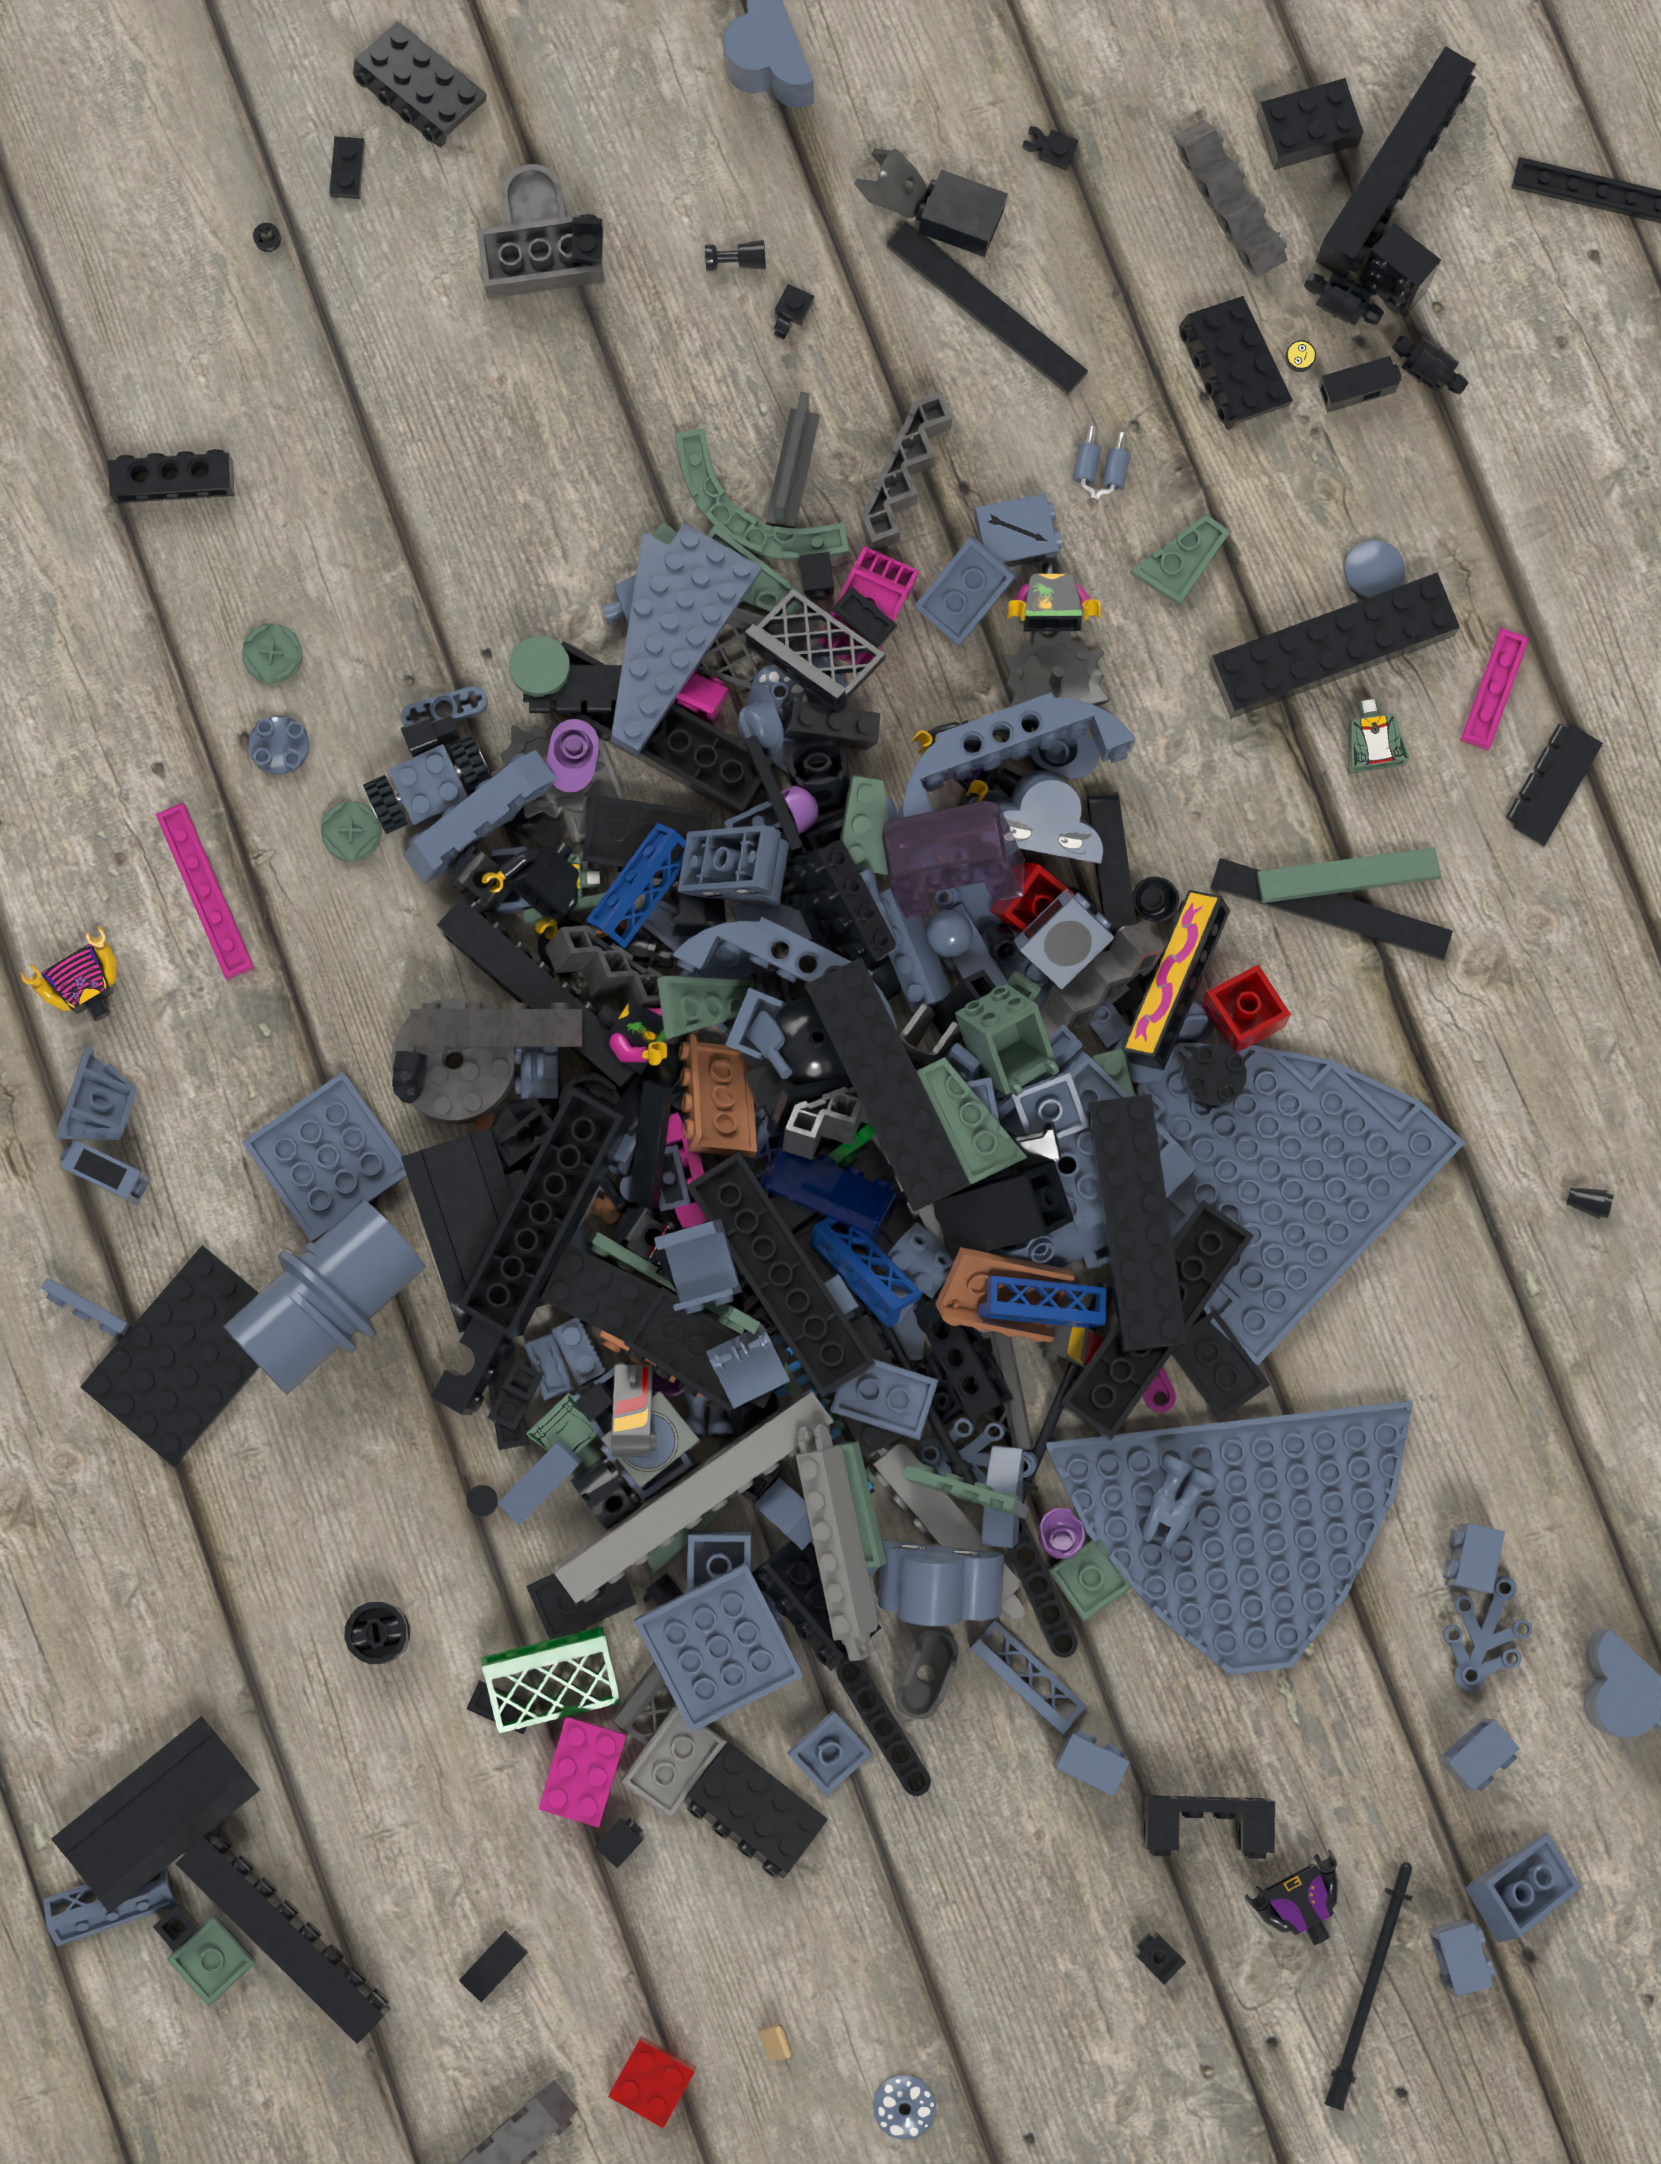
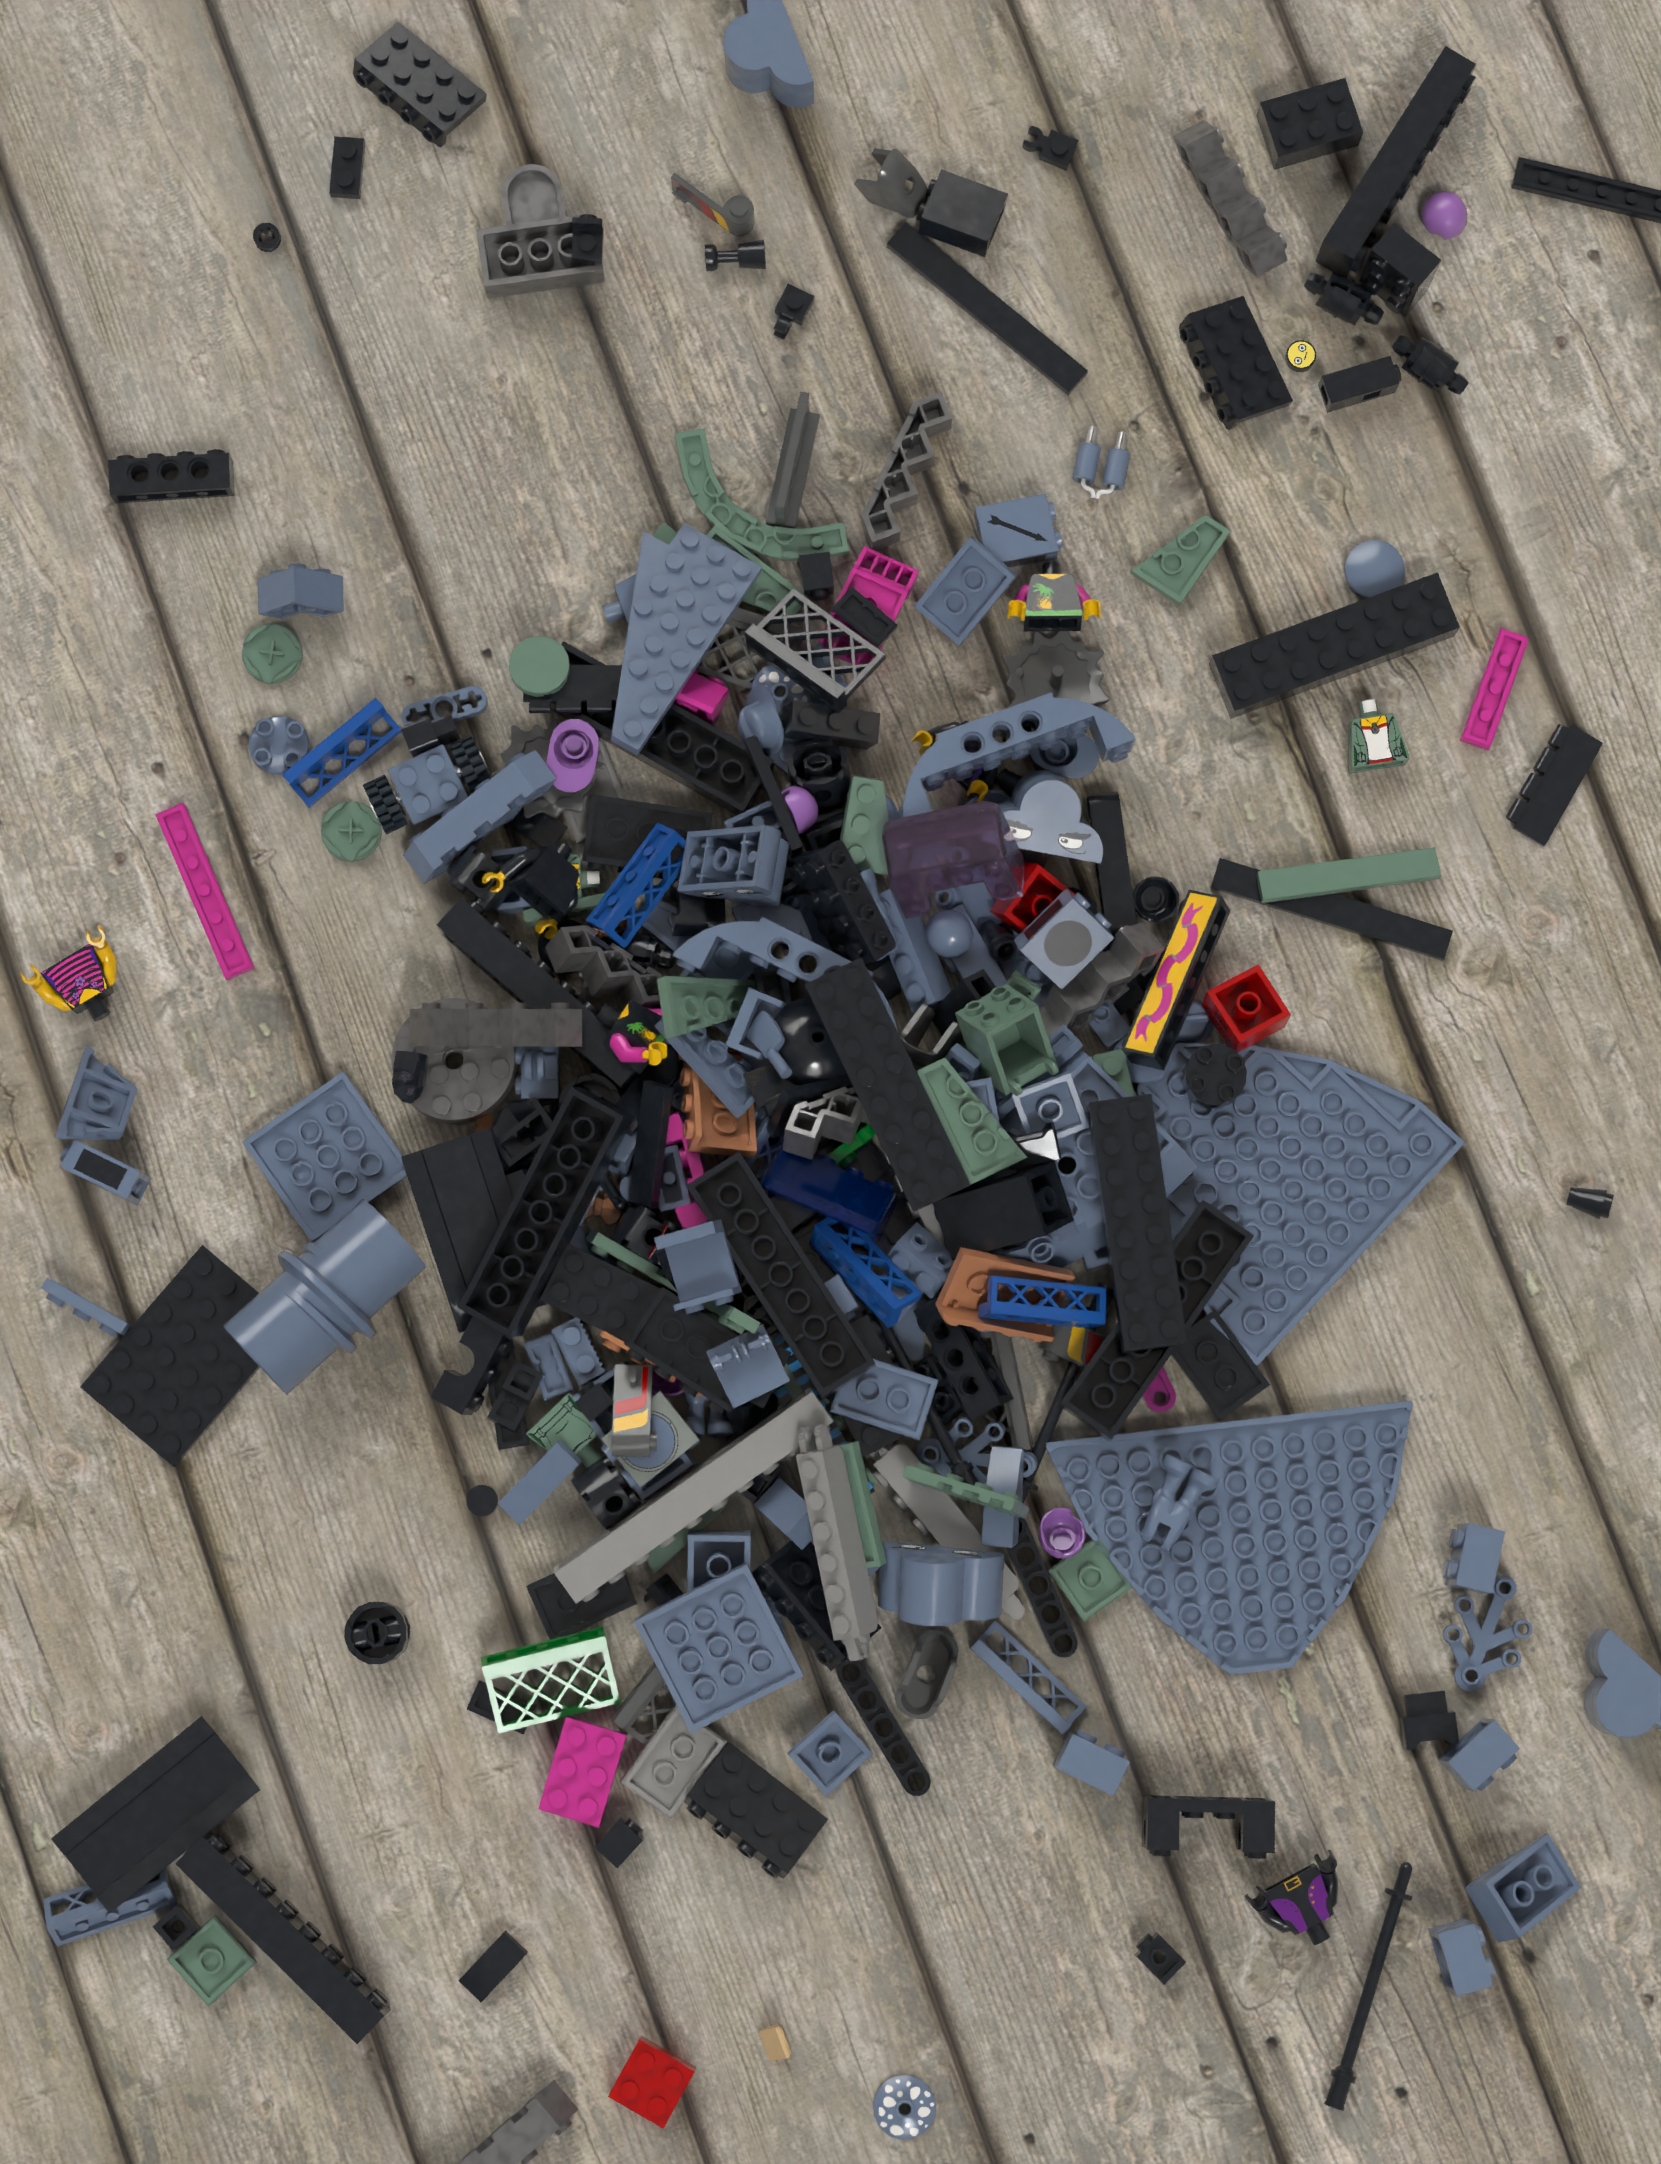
none -> sand blue brick [258,564,344,619]
none -> blue fence [282,698,402,808]
none -> sand blue wing [655,1018,755,1118]
none -> dark grey door [671,173,754,236]
none -> black piece [1399,1690,1459,1750]
none -> medium lavender hair [1421,191,1468,240]

